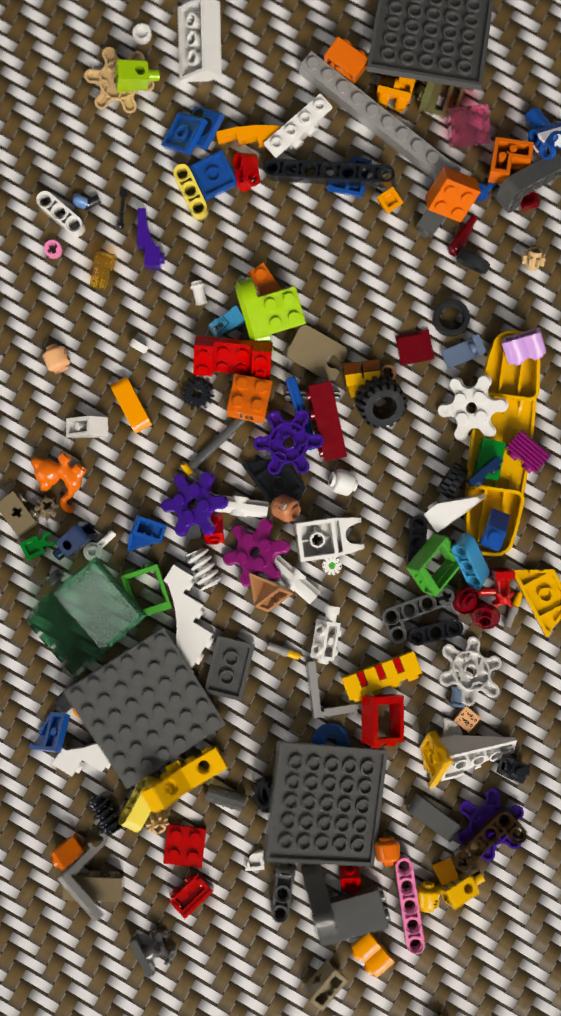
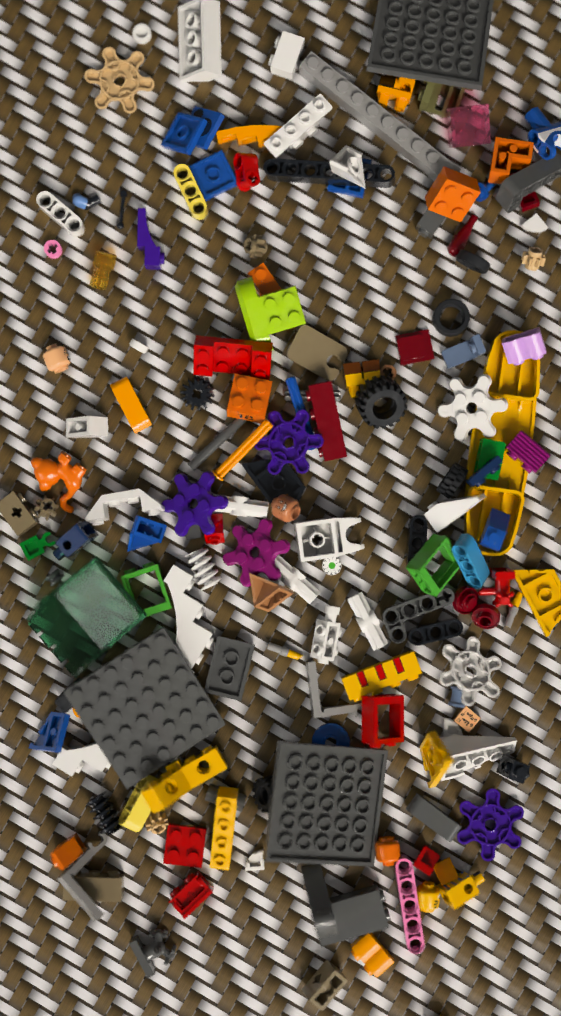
white plate [83,529,116,561] -> none
lime torso [115,60,160,92] -> none
piece [180,462,199,483] -> none
white pin [190,280,208,306] -> none
dark azure leg [208,305,245,338] -> none
dark grey piece [271,863,296,923] -> none
orange brick [324,37,368,84] -> none
white head [328,469,358,496] -> none
red bracket [340,865,361,892] -> none
light orange plate [377,187,403,214] -> none
dark brown beam [451,808,527,871] -> none
none -> white slope [86,489,165,525]
none -> yellow brick [210,786,239,870]
none -> light orange axle [212,419,273,481]
none -> dark tan gear [244,234,267,259]
none -> white brick [268,31,305,80]
none -> white slope [330,145,366,189]
none -> white piece [347,592,388,651]
none -> red panel [412,845,440,876]
none -> white tile [521,213,548,233]

